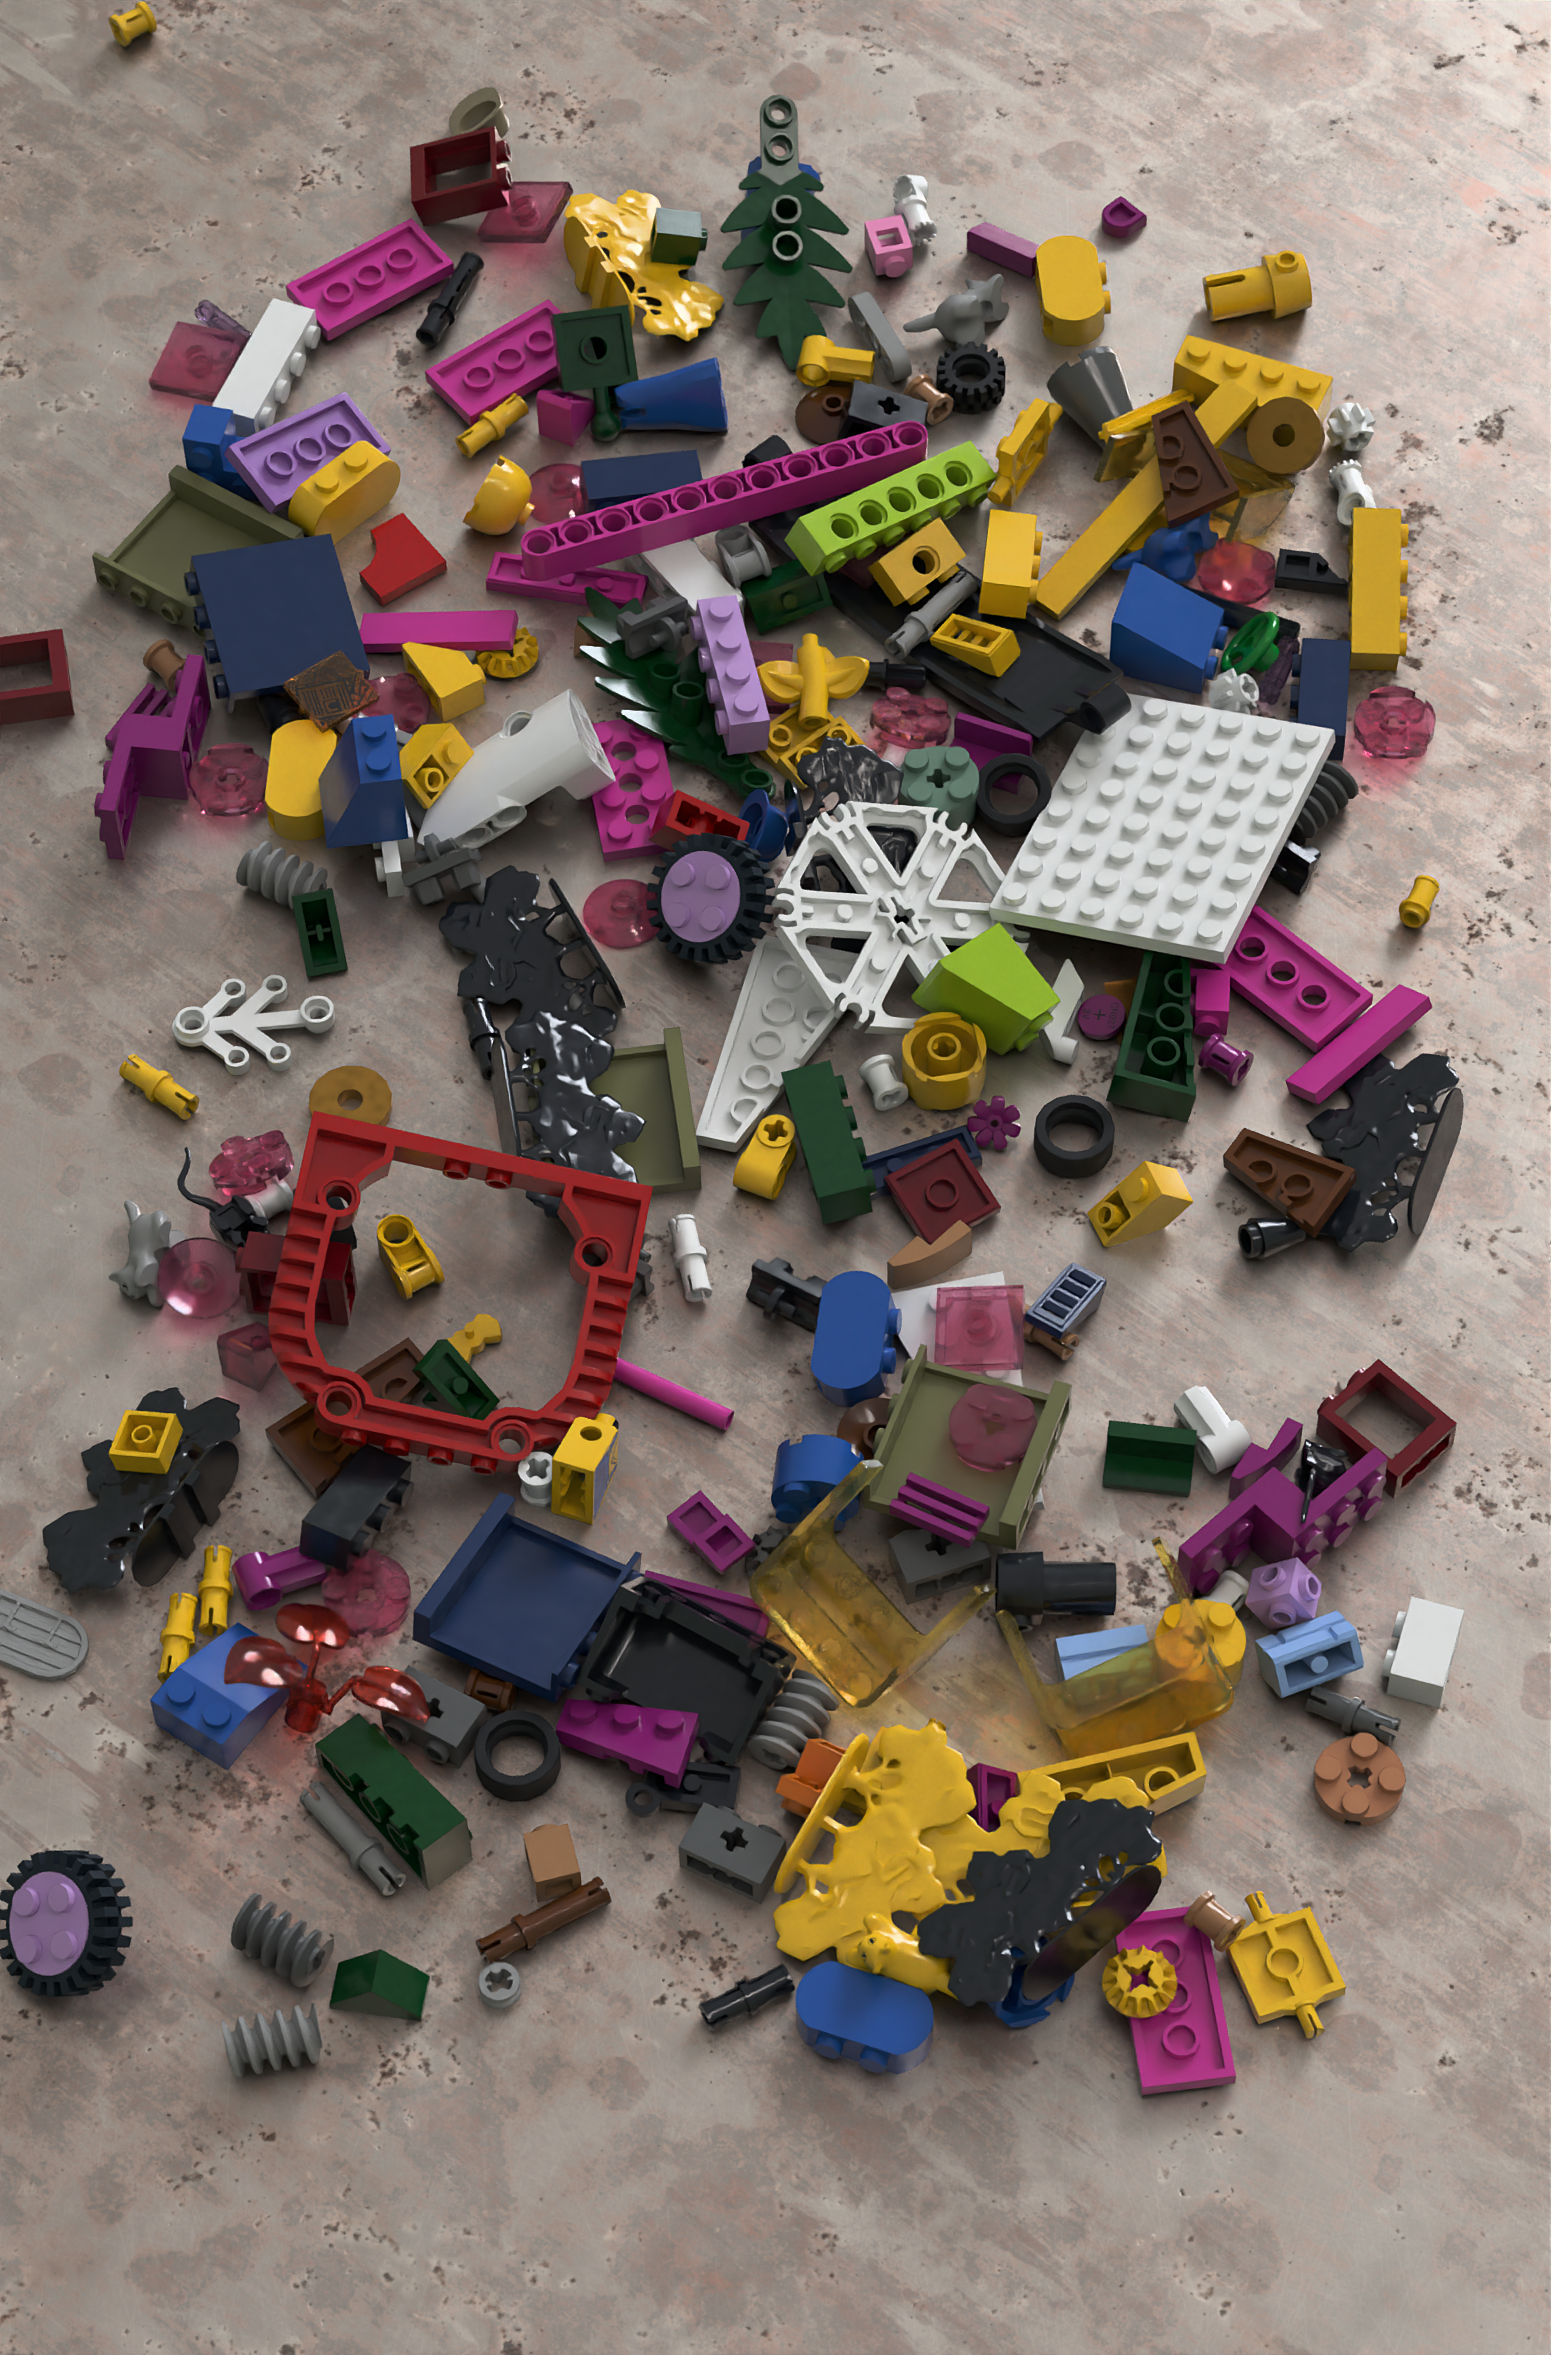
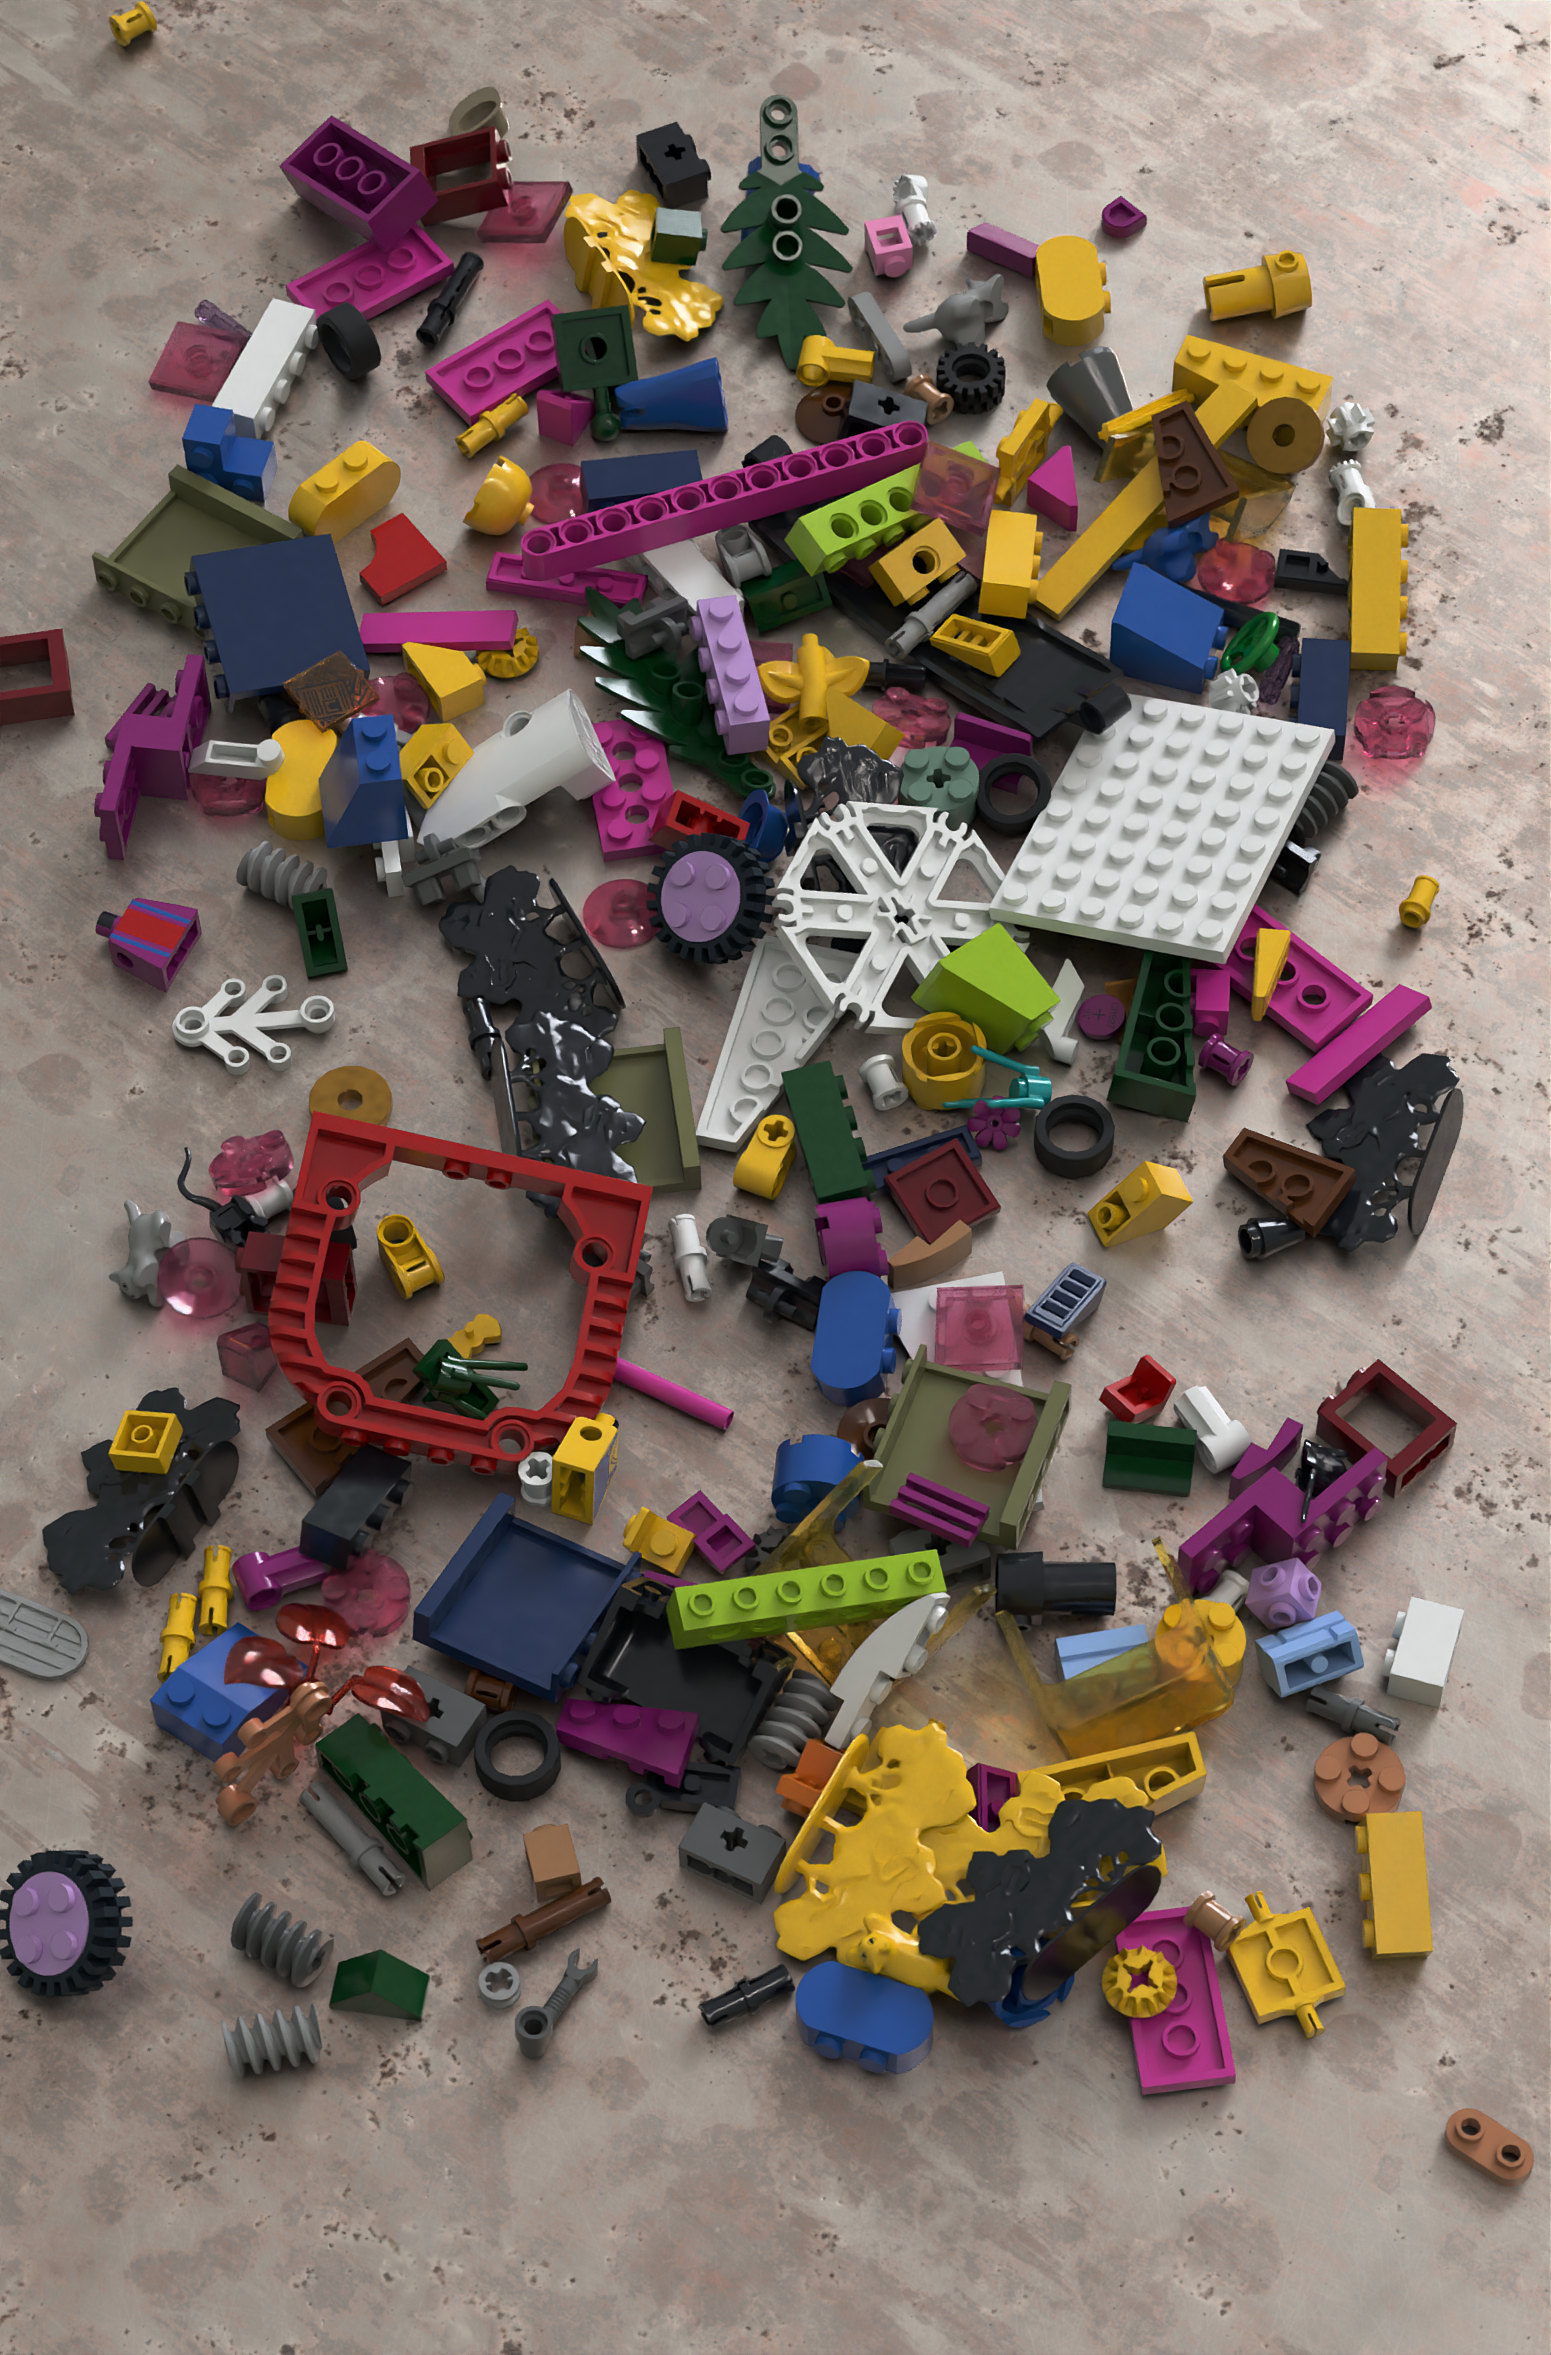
yellow pin [119,1054,200,1120] -> none
medium nougat bush [143,639,186,692] -> none
medium lavender plate [224,392,391,514] -> none
none -> magenta torso [95,898,202,993]
none -> white piece [188,739,285,780]
none -> nougat plant [213,1681,332,1826]
none -> magenta brick [279,115,439,252]
none -> black tyre [317,302,381,380]
none -> dark green plant [429,1355,528,1421]
none -> dark grey brick [515,1949,598,2058]
none -> yellow bracket [622,1507,697,1577]
none -> black brick [636,122,711,209]
none -> lime brick [666,1549,947,1650]
none -> dark grey hips [706,1214,783,1267]
none -> magenta brick [814,1197,889,1282]
none -> white slope [824,1592,951,1749]
none -> yellow slope [825,685,905,760]
none -> clear pink plate [910,440,1001,537]
none -> teal plant [942,1045,1052,1110]
none -> dark pink slope [1027,446,1078,532]
none -> red bracket [1099,1355,1176,1423]
none -> yellow slope [1251,928,1291,1021]
none -> yellow wedge [1354,1811,1433,1959]
none -> nougat plate [1444,2108,1534,2187]

